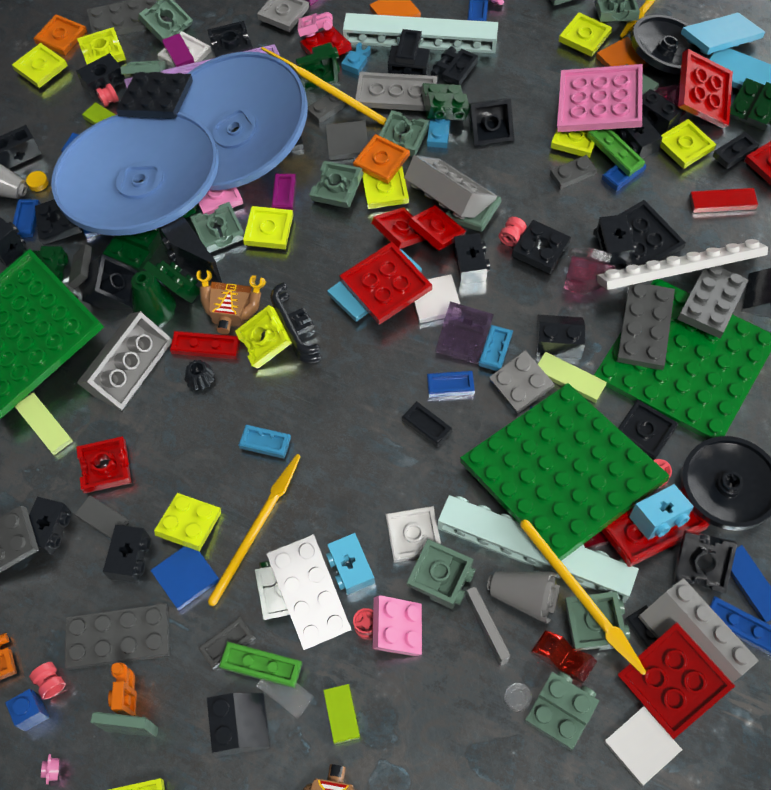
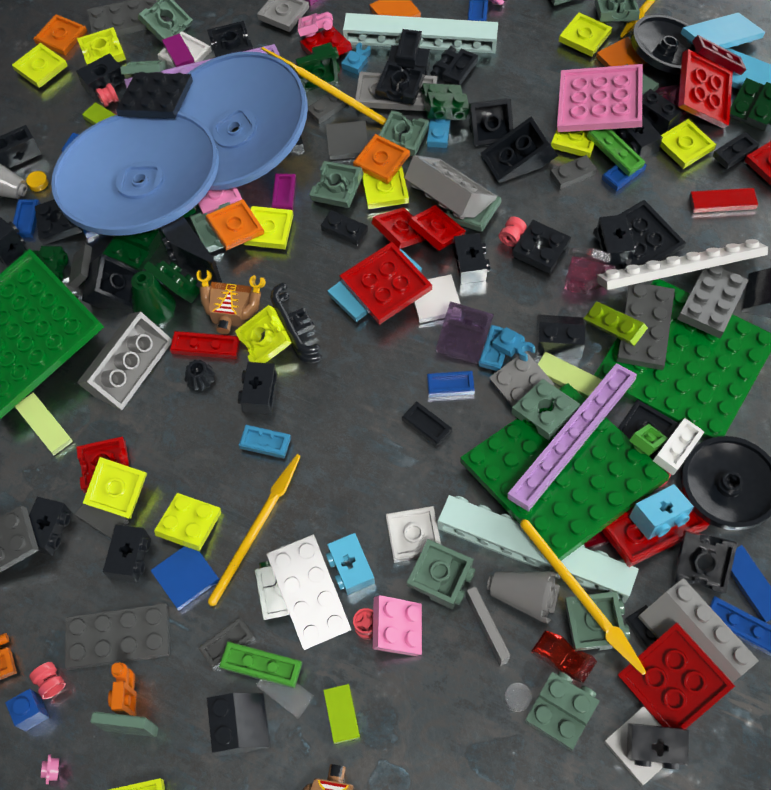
none -> neon yellow plate [83,457,147,519]
none -> orange tile [206,199,264,251]
none -> black brick [238,362,278,415]
none -> black plate [321,210,368,246]
none -> black brick [375,61,425,105]
none -> black slope [481,116,558,183]
none -> dark azure plate [492,327,536,361]
none -> lavender plate [508,363,637,512]
none -> sand green brick [512,379,580,441]
none -> lime plate [583,301,648,346]
none -> black brick [627,723,689,770]
none -> bright green plate [629,424,668,456]
none -> white plate [653,418,704,475]
none -> dark red plate [692,35,747,75]

